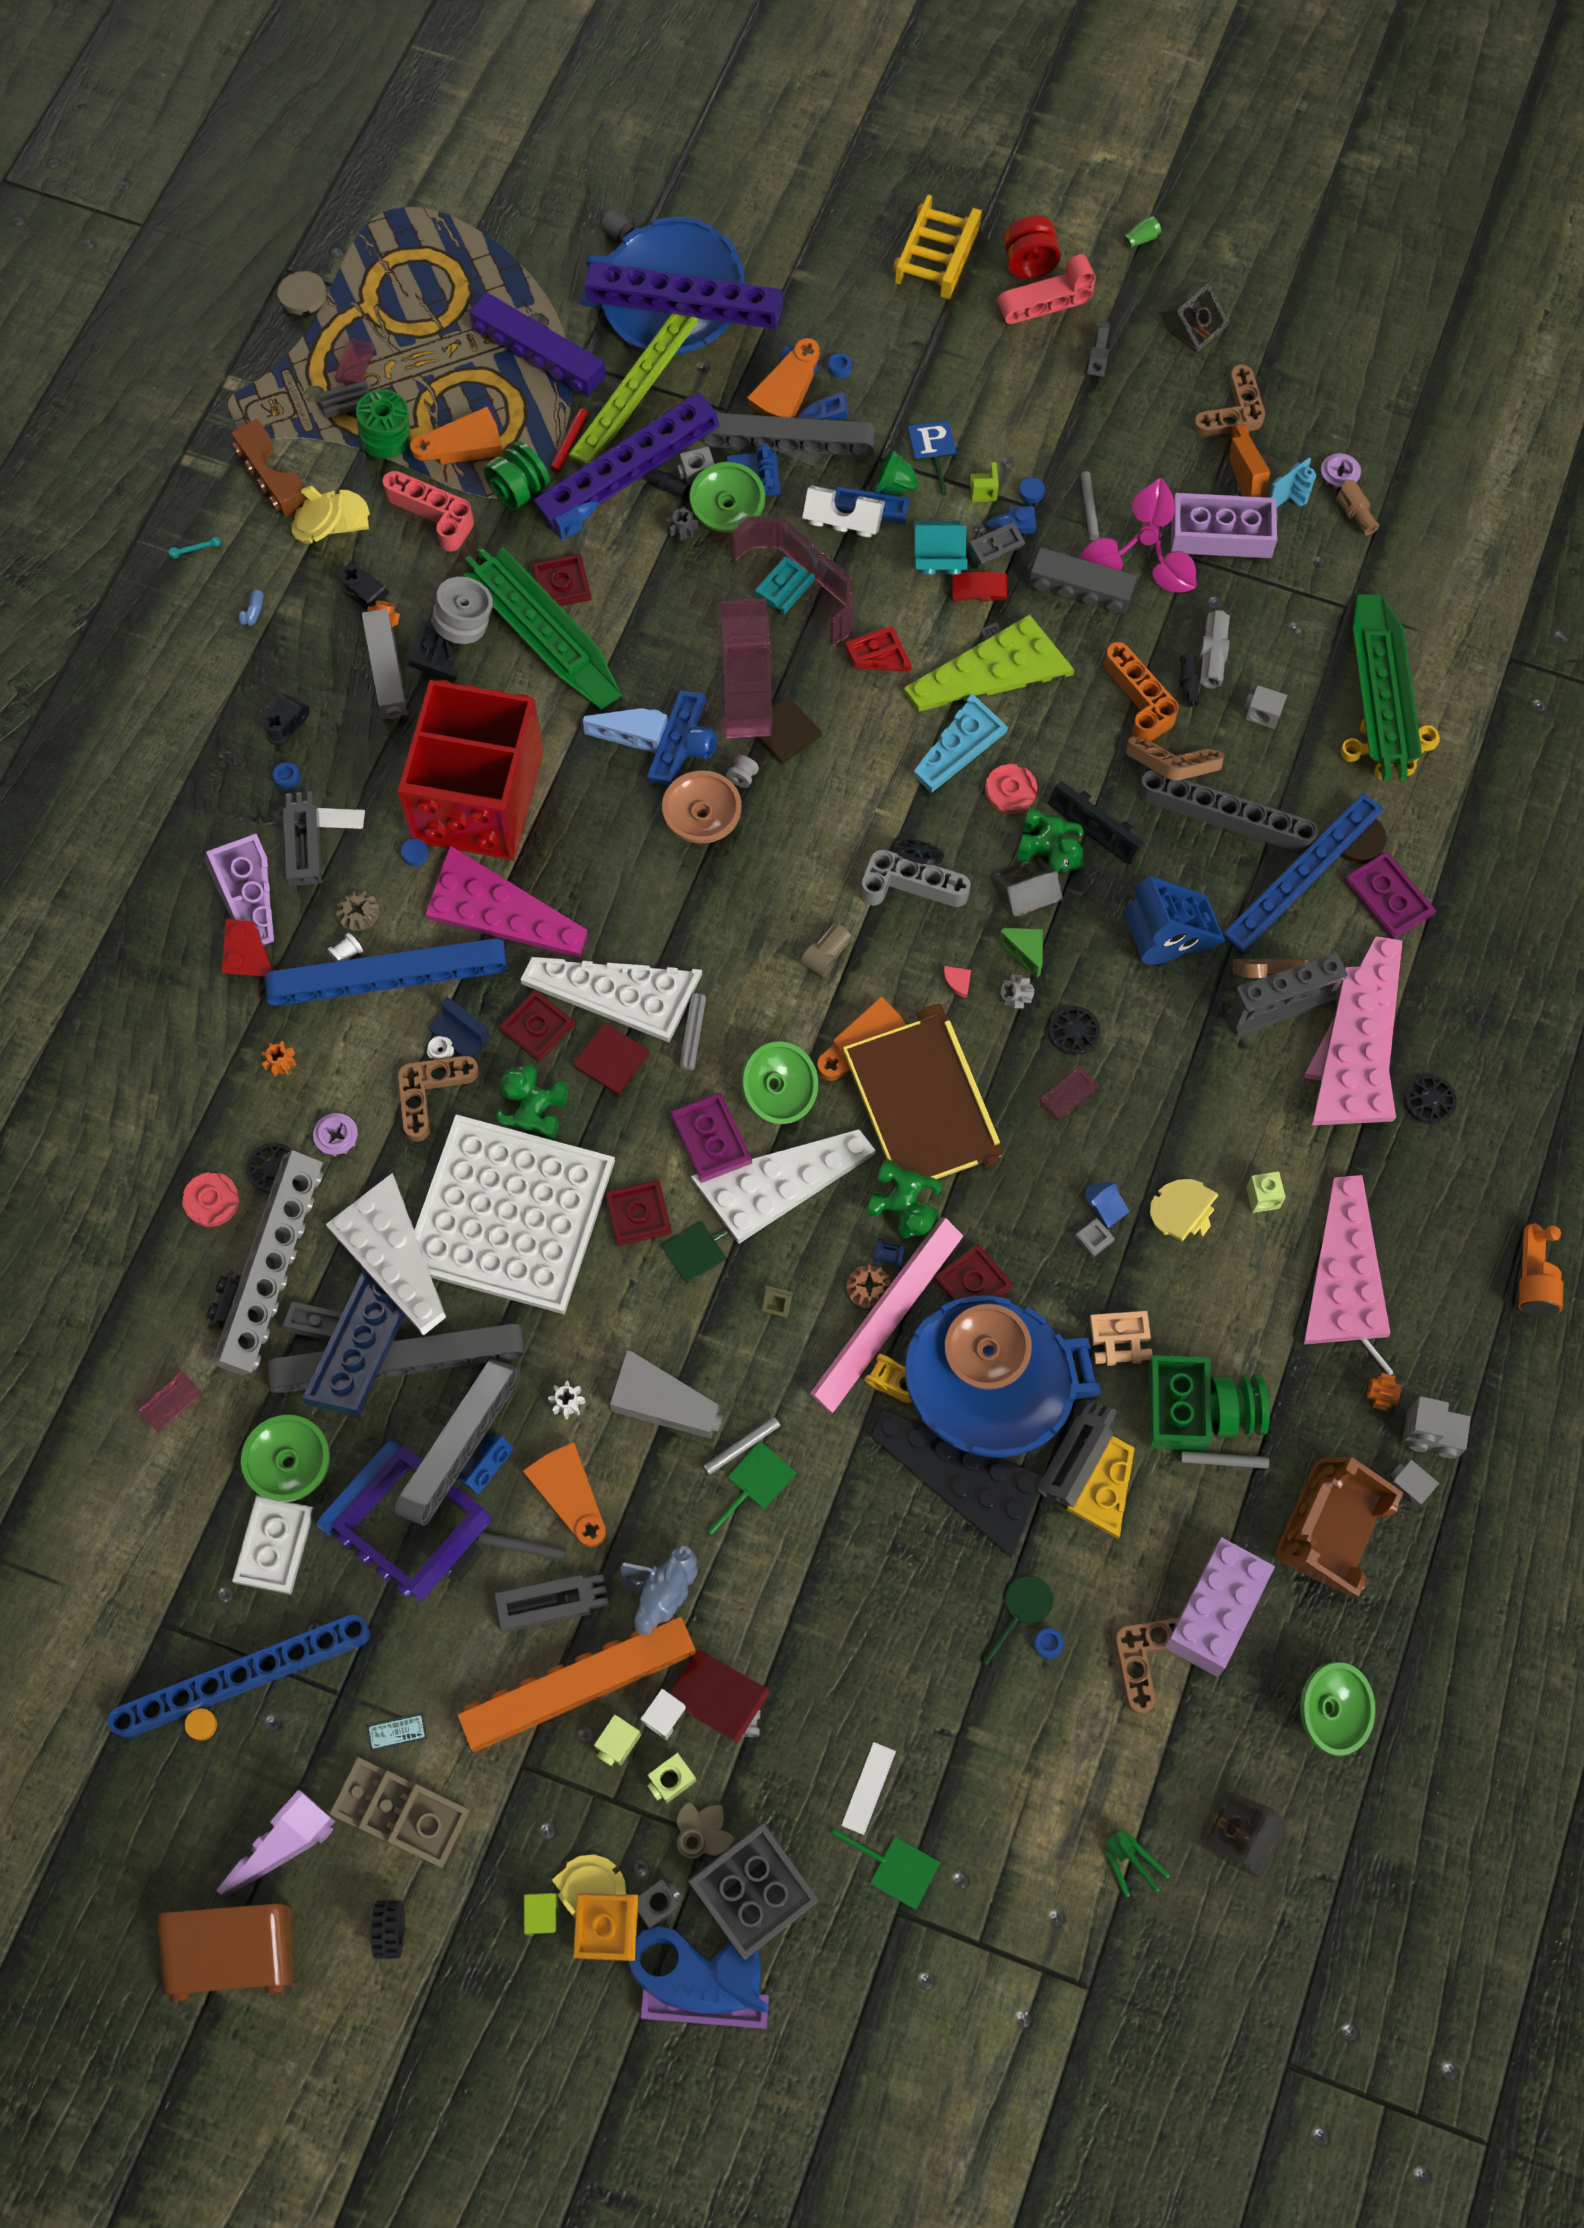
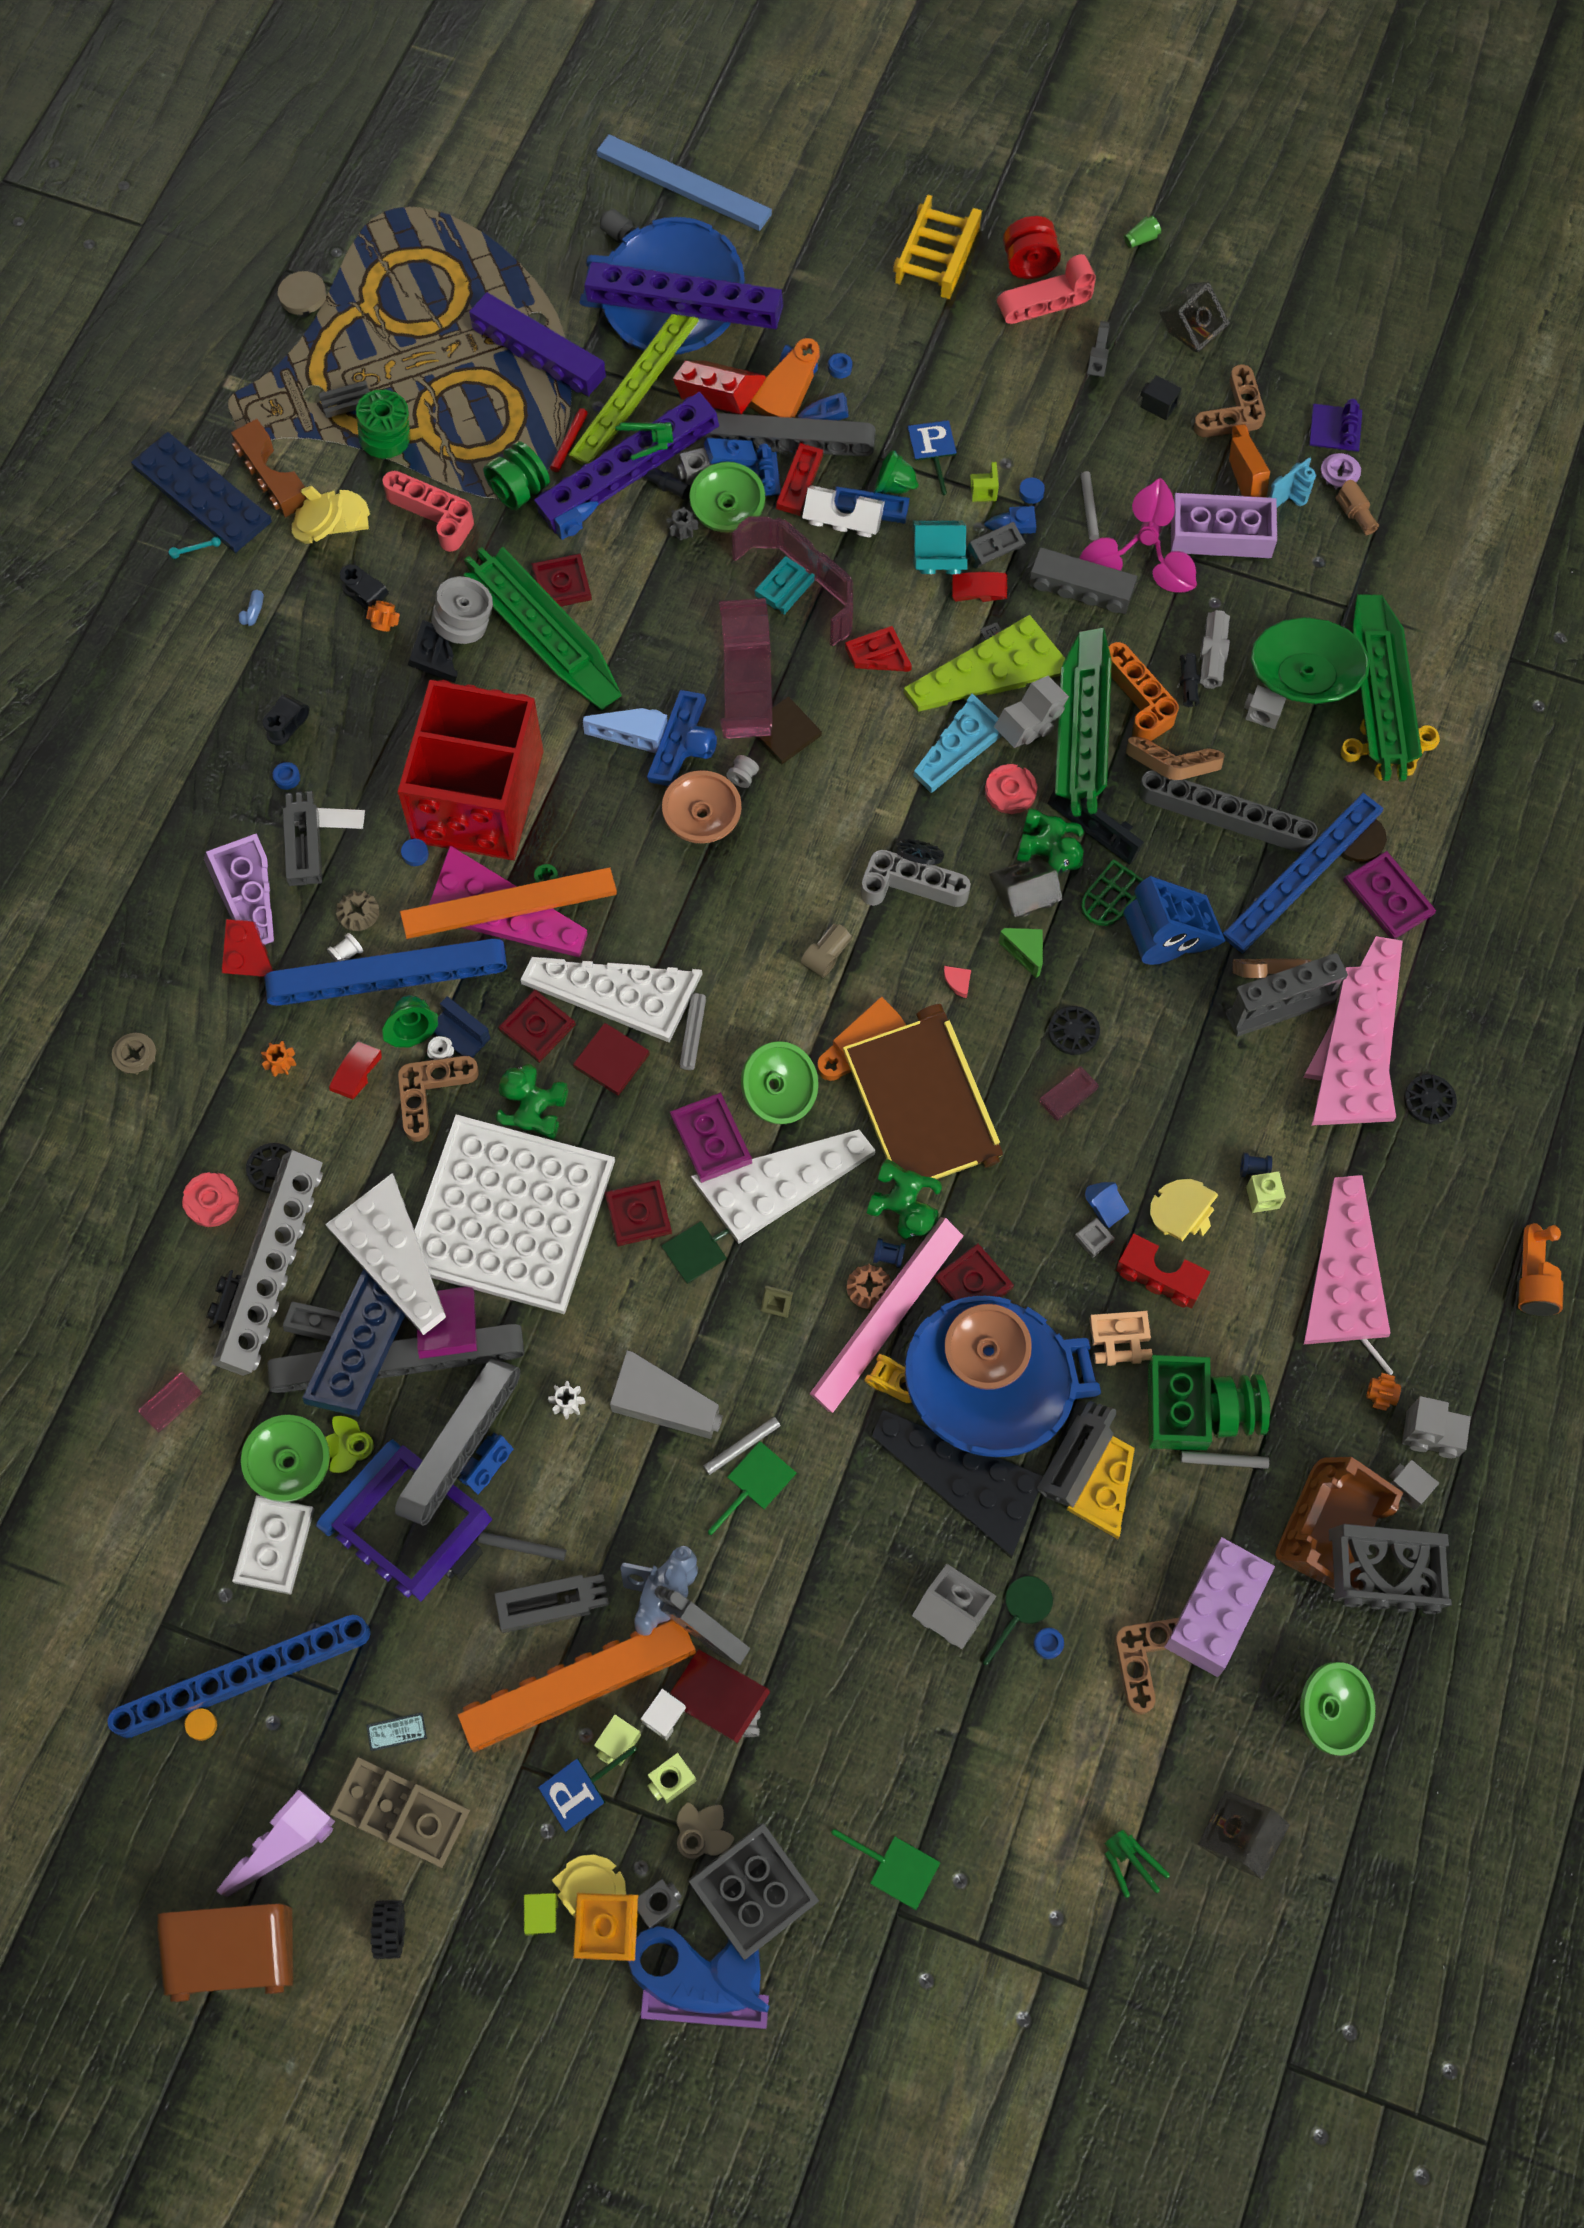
lavender gear [313,1113,358,1157] -> none
clear pink tile [334,338,375,385] -> none
light grey slope [362,609,408,719] -> none
orange piece [410,407,503,465] -> none
orange piece [523,1442,606,1547] -> none
white sticker [841,1742,896,1835] -> none
light grey gear [1001,974,1034,1009] -> none
none -> dark tan gear [112,1033,157,1075]
none -> dark blue plate [131,432,272,553]
none -> lime plate [325,1416,374,1473]
none -> red slope [329,1042,382,1100]
none -> green piece [382,995,438,1048]
none -> orange tile [400,867,617,939]
none -> magenta tile [417,1287,477,1359]
none -> green bush [534,864,558,883]
none -> blue piece [538,1746,637,1832]
none -> medium blue tile [597,134,772,231]
none -> green plant [615,422,673,460]
none -> dark grey hinge [655,1586,750,1665]
none -> red slope [673,361,766,414]
none -> blue plate [704,438,758,466]
none -> red plate [776,443,824,516]
none -> light grey slope [912,1564,997,1649]
none -> light grey brick [994,676,1069,748]
none -> green hinge [1055,627,1112,817]
none -> green window [1081,859,1144,926]
none -> red arch [1116,1234,1210,1309]
none -> black brick [1140,375,1182,420]
none -> dark blue bush [1240,1152,1272,1177]
none -> green dish [1250,617,1370,704]
none -> dark purple hinge [1309,399,1362,452]
none -> dark grey fence [1329,1524,1452,1614]

